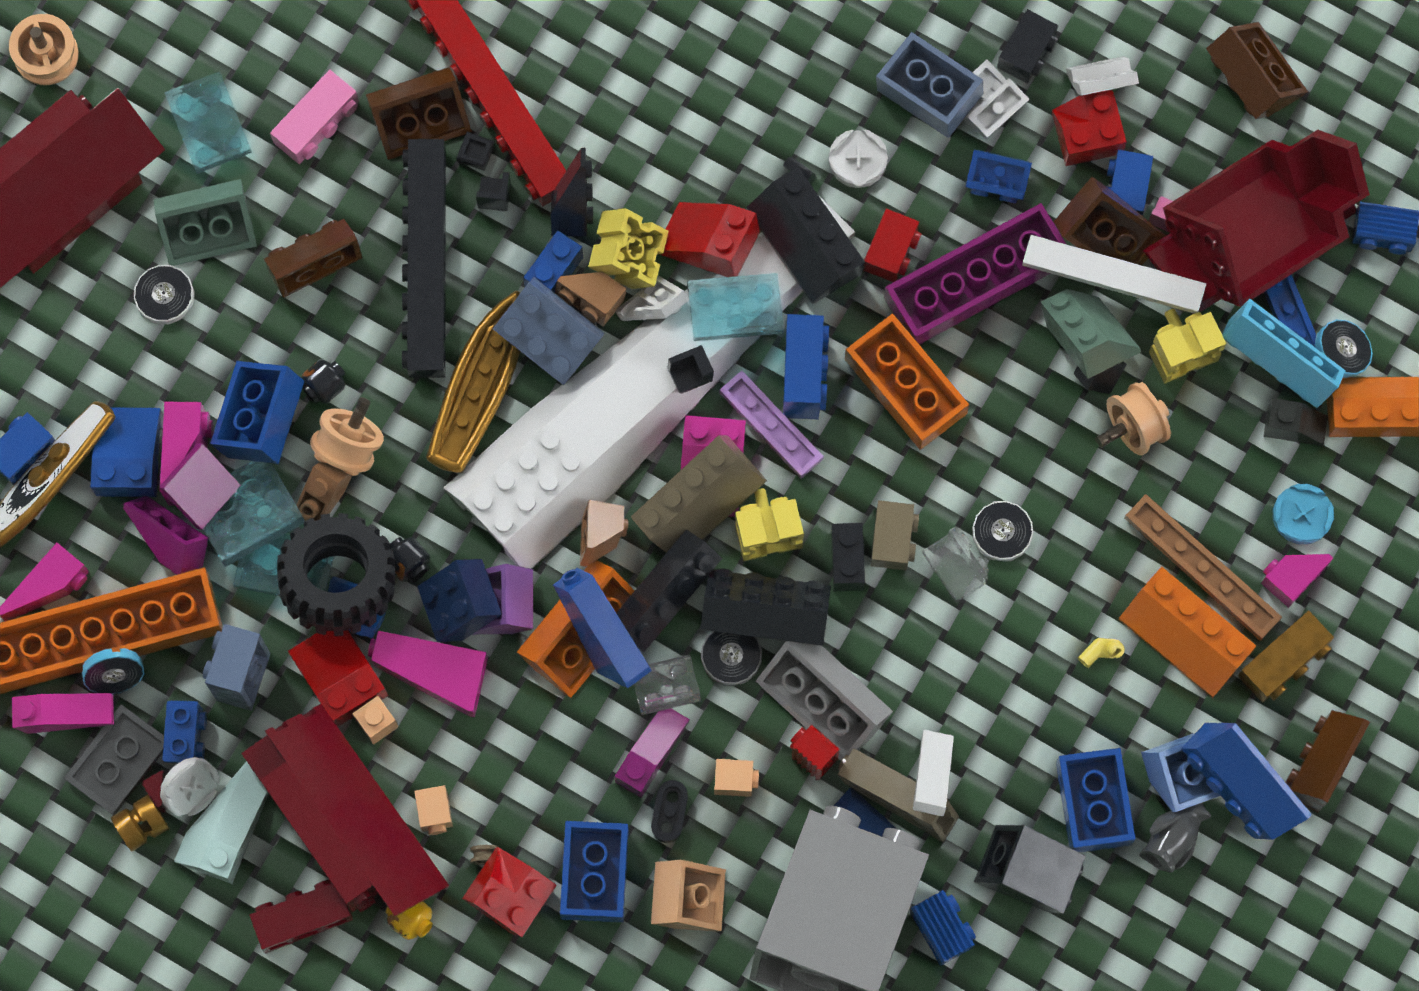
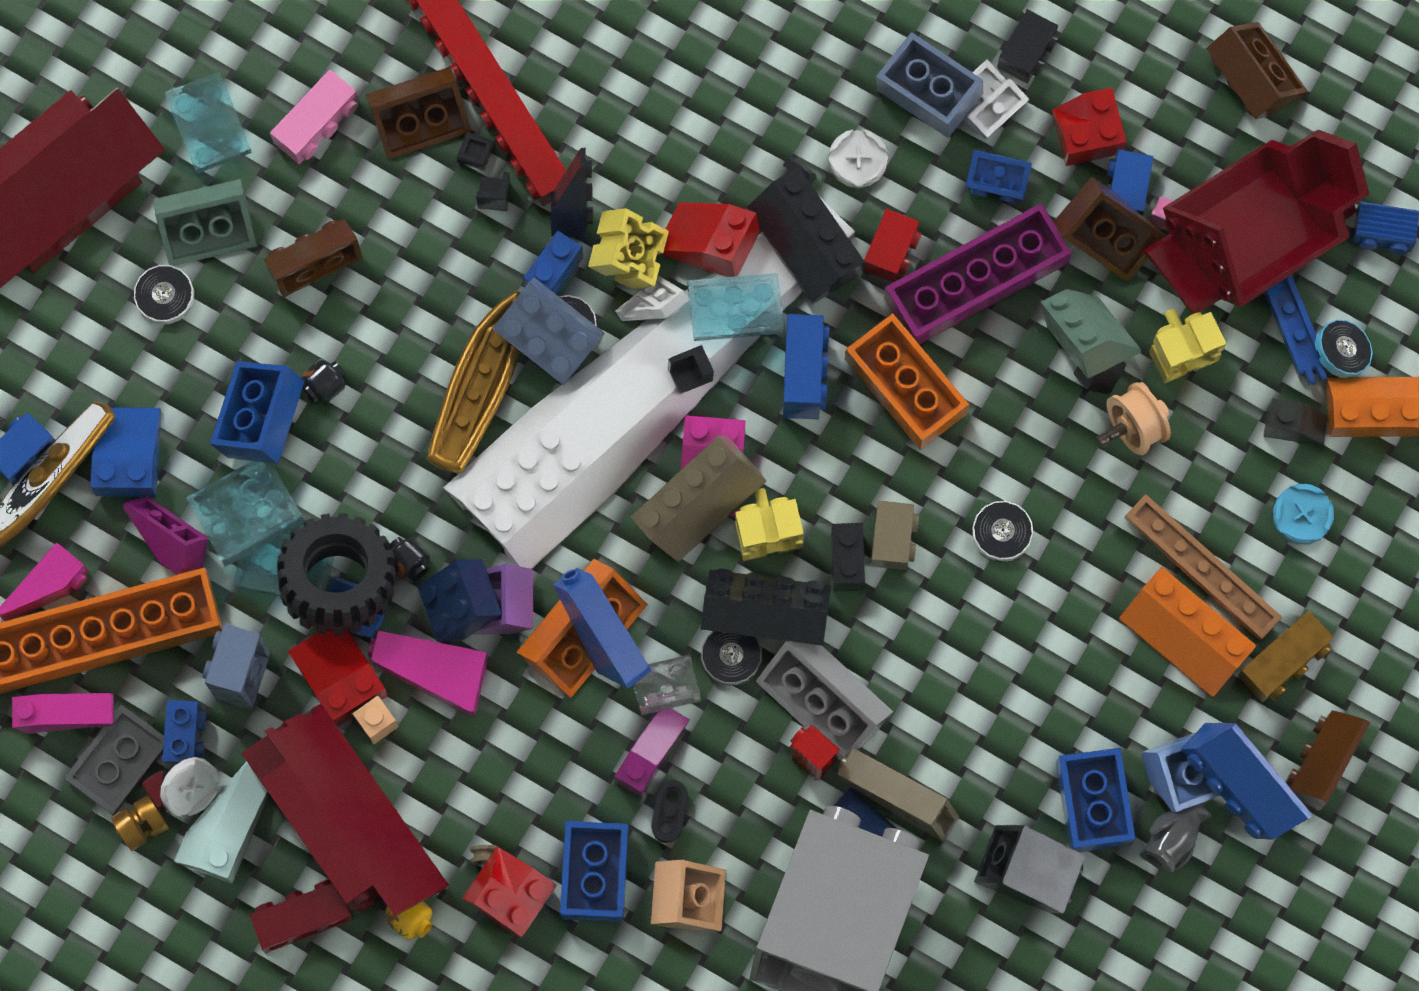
light nougat wheel [9,14,79,85] -> none
tile [82,648,144,694] -> none
tile [159,443,241,530] -> none
dark pink slope [160,402,214,506] -> none
medium nougat slope [293,462,352,521] -> none
light nougat wheel [310,397,384,476] -> none
black brick [402,139,446,378] -> none
light nougat brick [414,785,453,835] -> none
medium nougat slope [555,272,627,327] -> none
slope [580,500,628,567] -> none
black brick [616,530,723,652] -> none
light nougat brick [714,759,759,797] -> none
lavender plate [719,370,824,479] -> none
blue brick [910,890,976,966] -> none
white tile [913,730,954,816] -> none
clear bracket [922,527,989,603] -> none
white tile [1022,235,1206,314] -> none
white slope [1066,56,1139,96] -> none
light yellow arm [1078,638,1125,668] -> none
medium azure brick [1222,298,1346,408] -> none
dark pink slope [1261,554,1333,608] -> none

